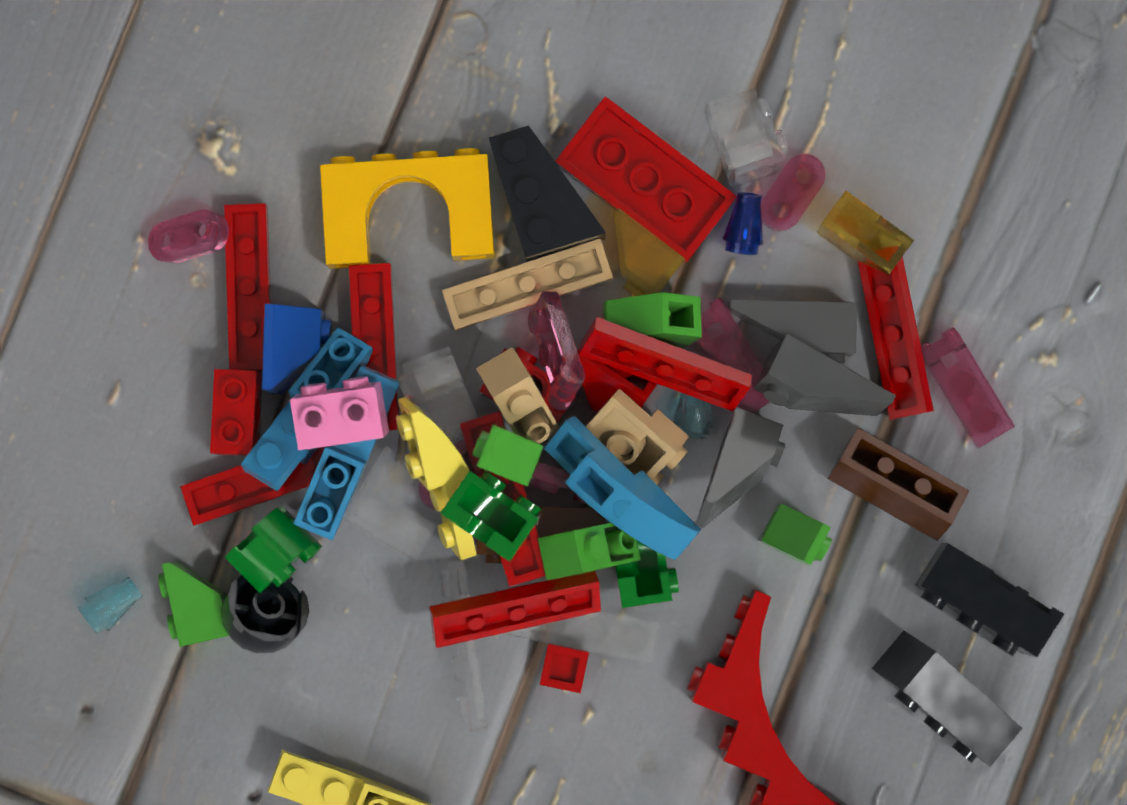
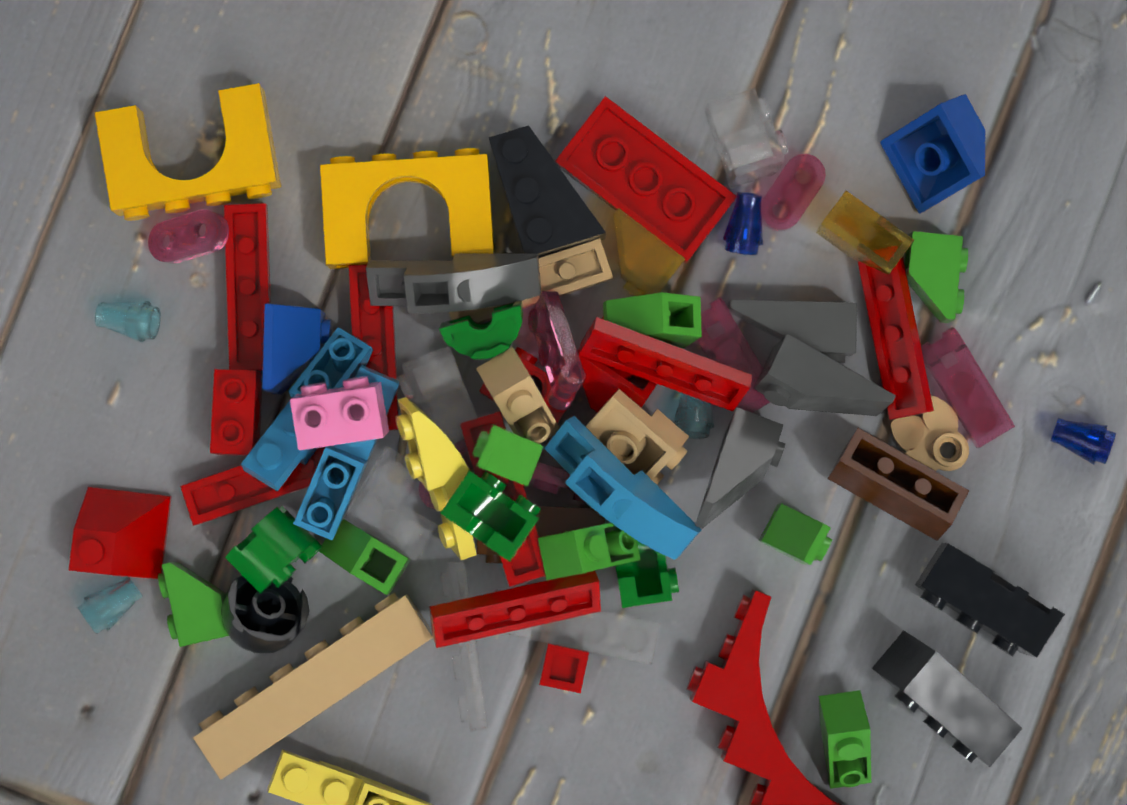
none -> red slope [69,487,172,579]
none -> yellow arch [94,83,281,221]
none -> clear light blue cone [95,301,161,342]
none -> tan brick [193,592,433,780]
none -> bright green slope [319,517,412,595]
none -> dark grey slope [366,253,541,314]
none -> green cylinder [439,301,524,359]
none -> bright green slope [819,690,872,789]
none -> blue slope [880,94,986,214]
none -> tan plate [890,396,969,471]
none -> bright green slope [904,231,968,323]
none -> clear blue cone [1050,418,1116,465]

